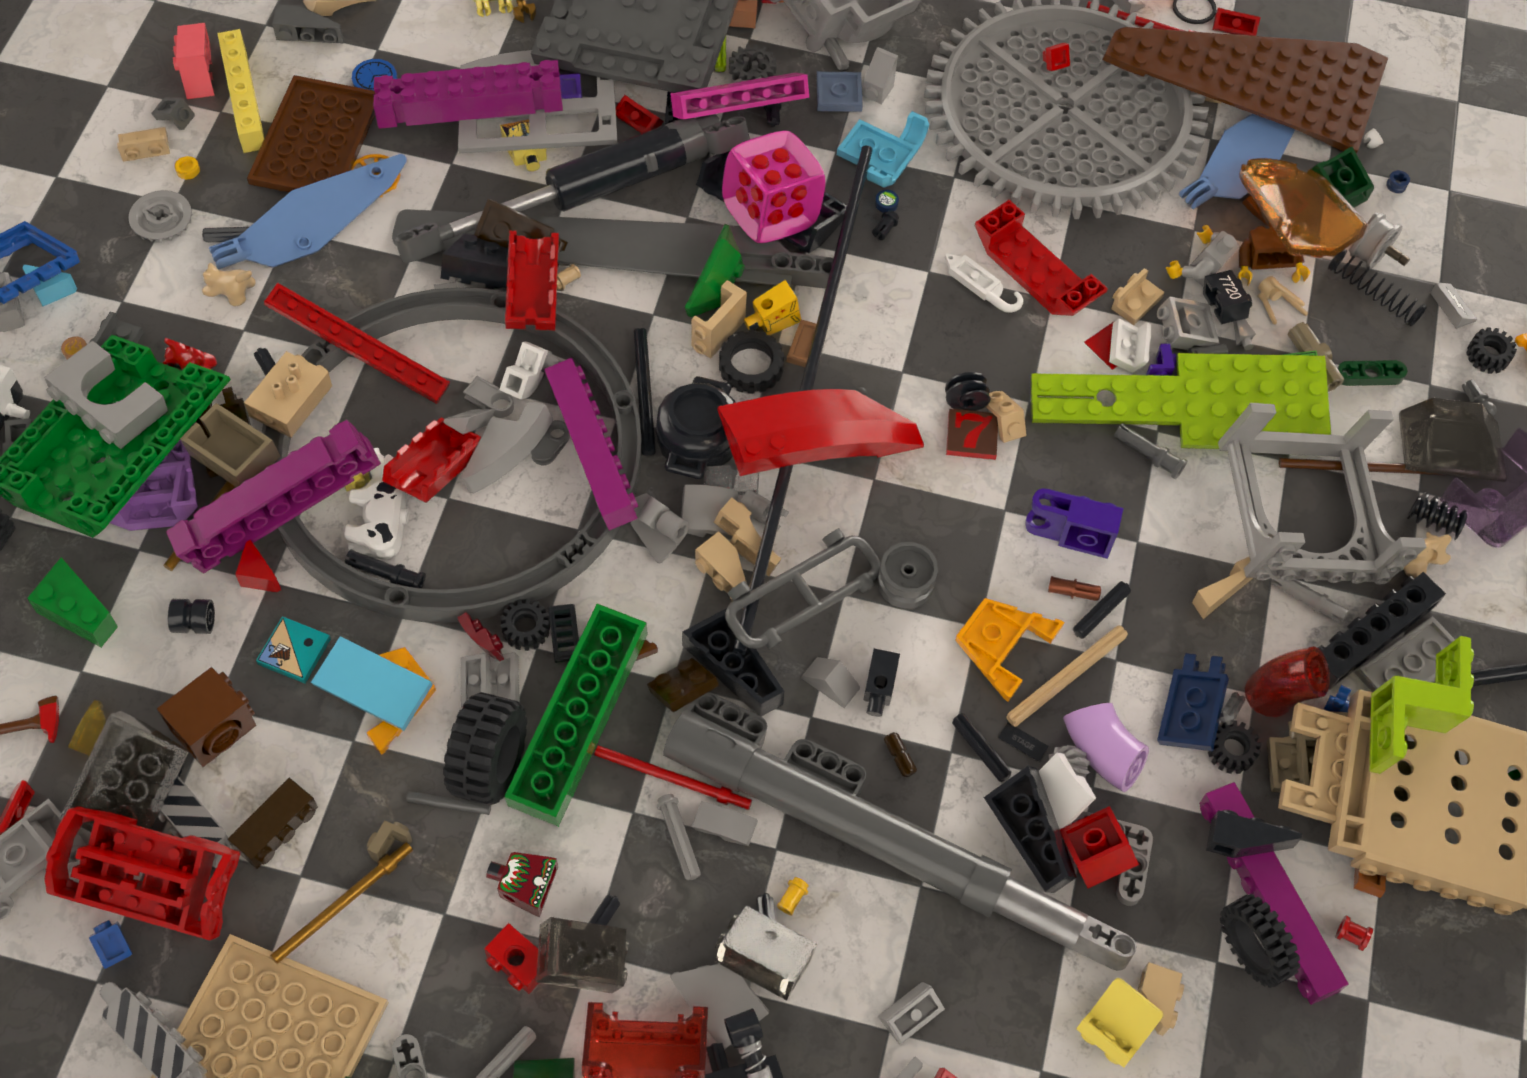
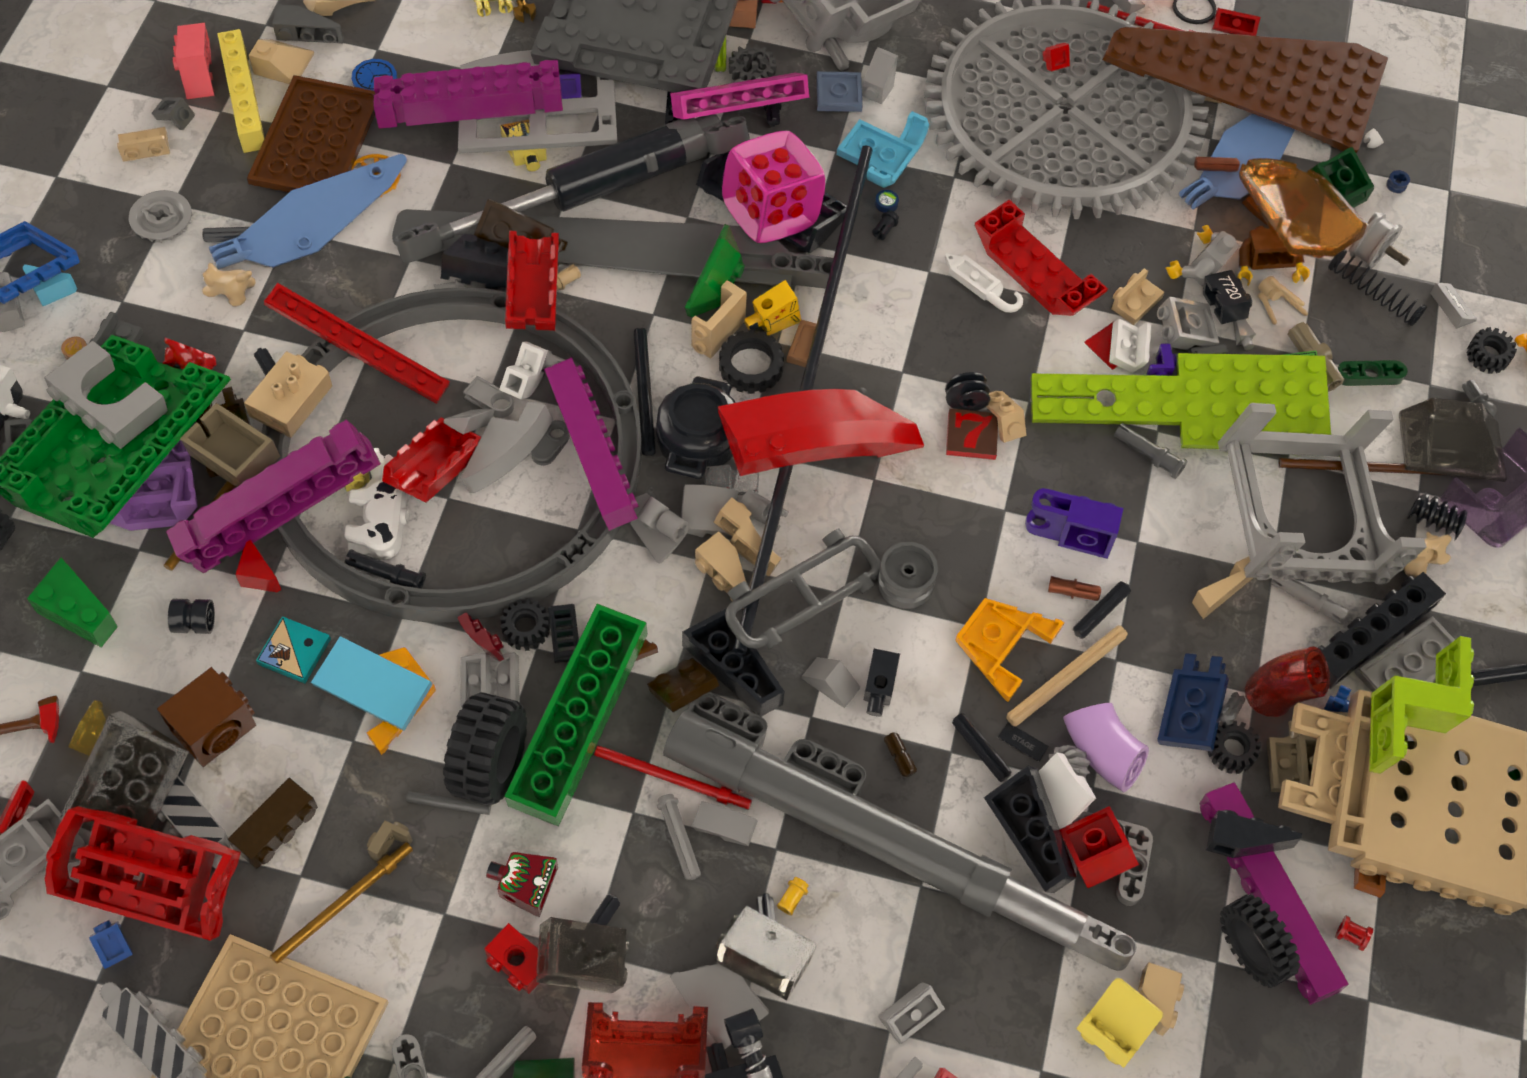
yellow tile [175,156,200,180] -> none
red slope [616,94,664,134] -> none
none -> tan slope [249,39,314,84]
none -> copper axle [1194,156,1240,172]

